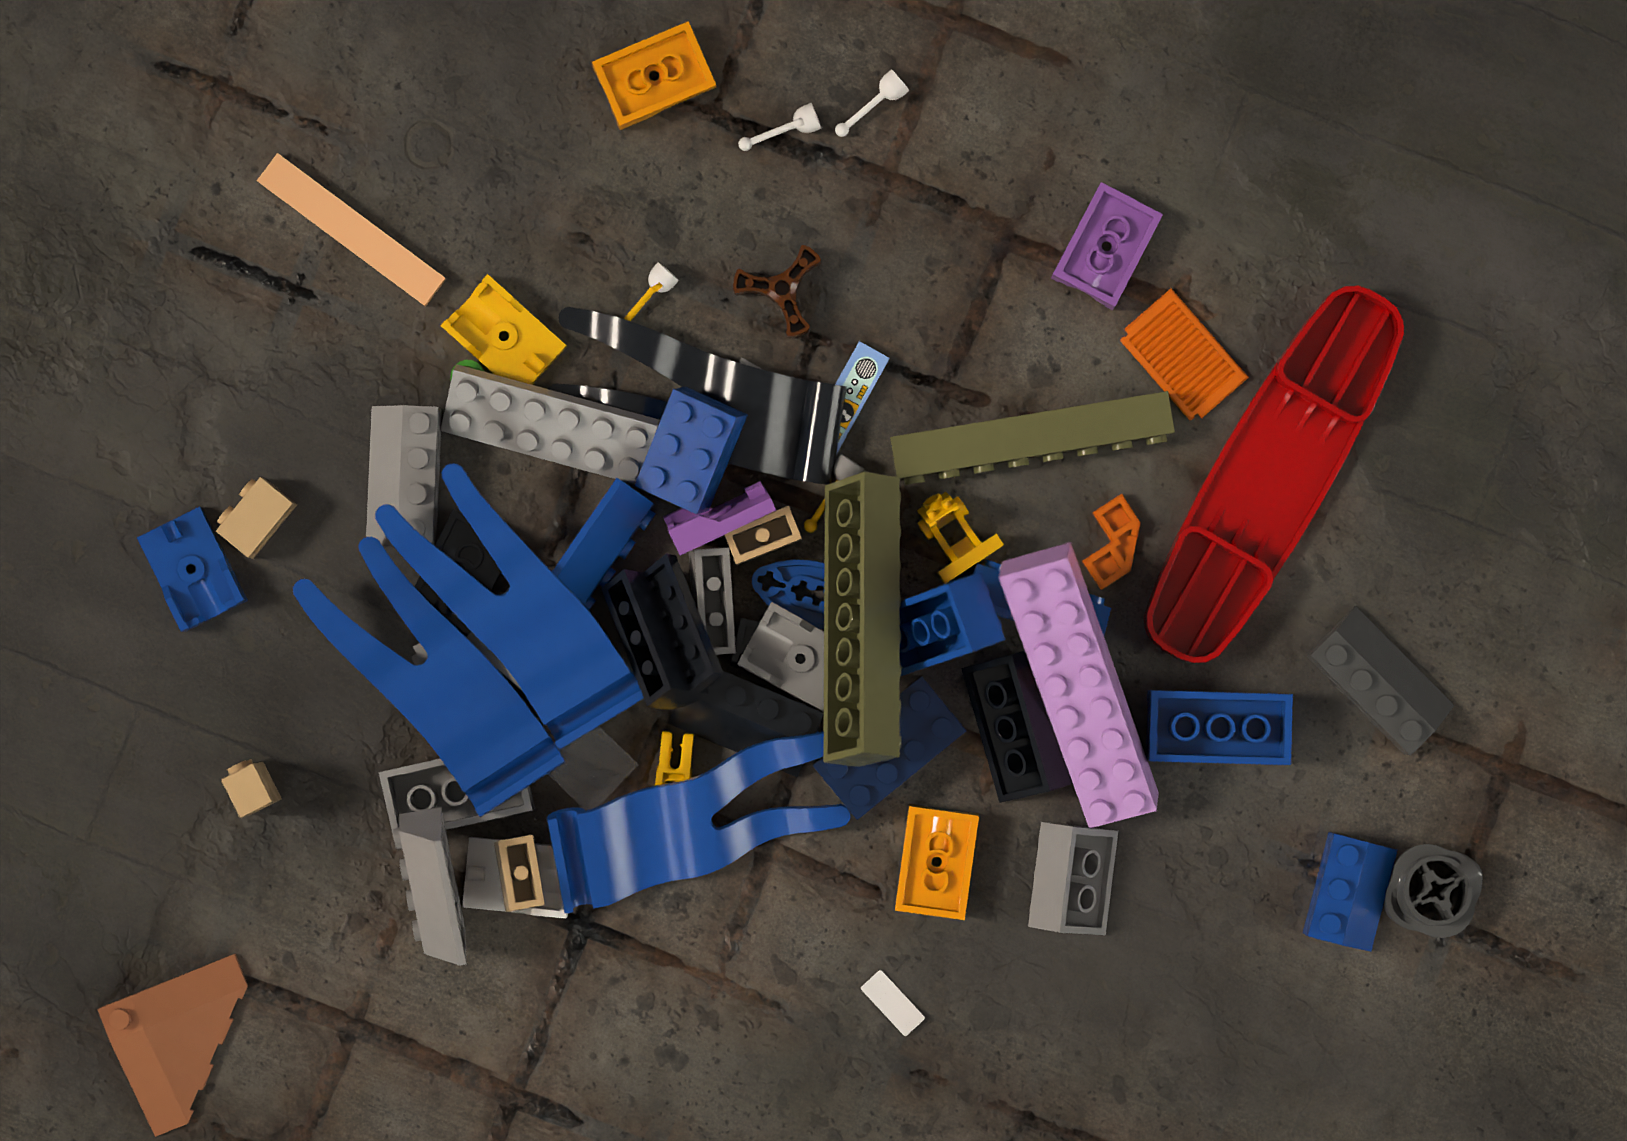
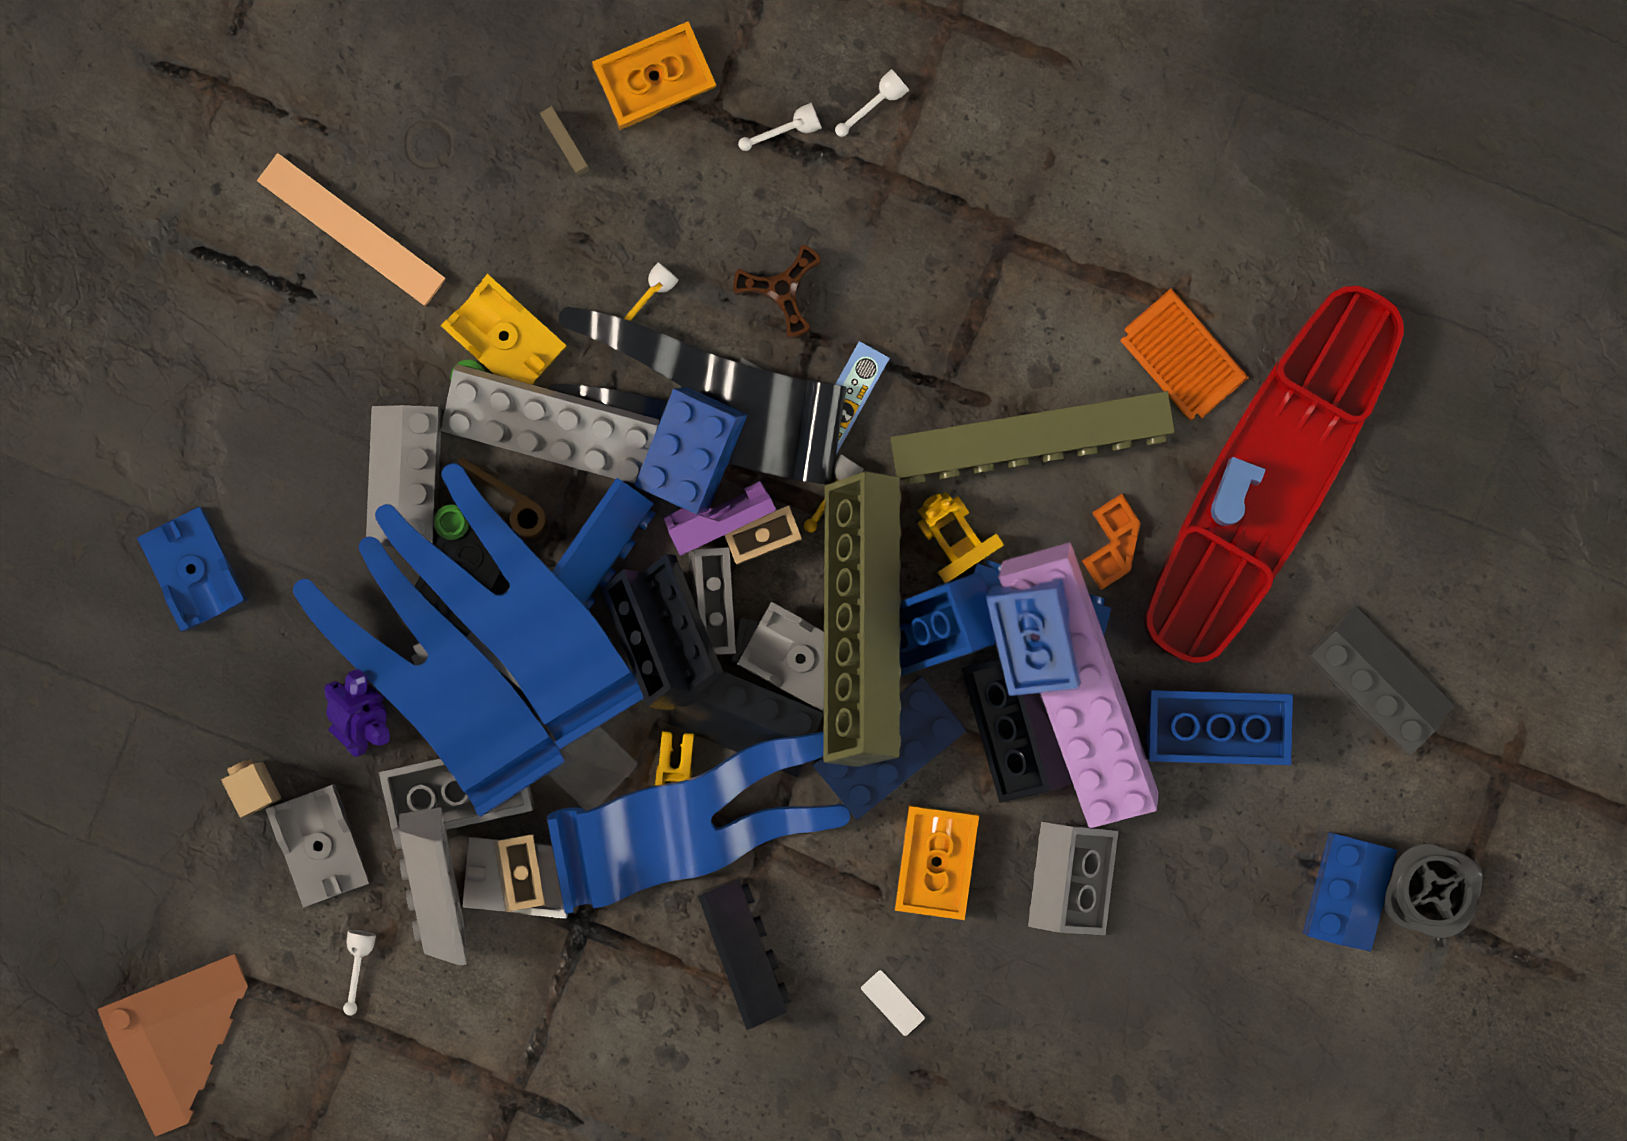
tan brick [216,477,297,559] -> none
blue piece [752,560,824,629] -> none
medium lavender piece [1051,182,1163,310] -> none
none -> light grey piece [266,784,371,907]
none -> dark purple piece [324,669,389,757]
none -> white hinge [343,930,376,1015]
none -> bright green plate [434,505,469,540]
none -> dark brown door [457,457,548,543]
none -> dark tan tile [540,106,590,177]
none -> black slope [698,877,791,1030]
none -> piece [986,578,1081,696]
none -> medium blue leg [1211,457,1266,526]

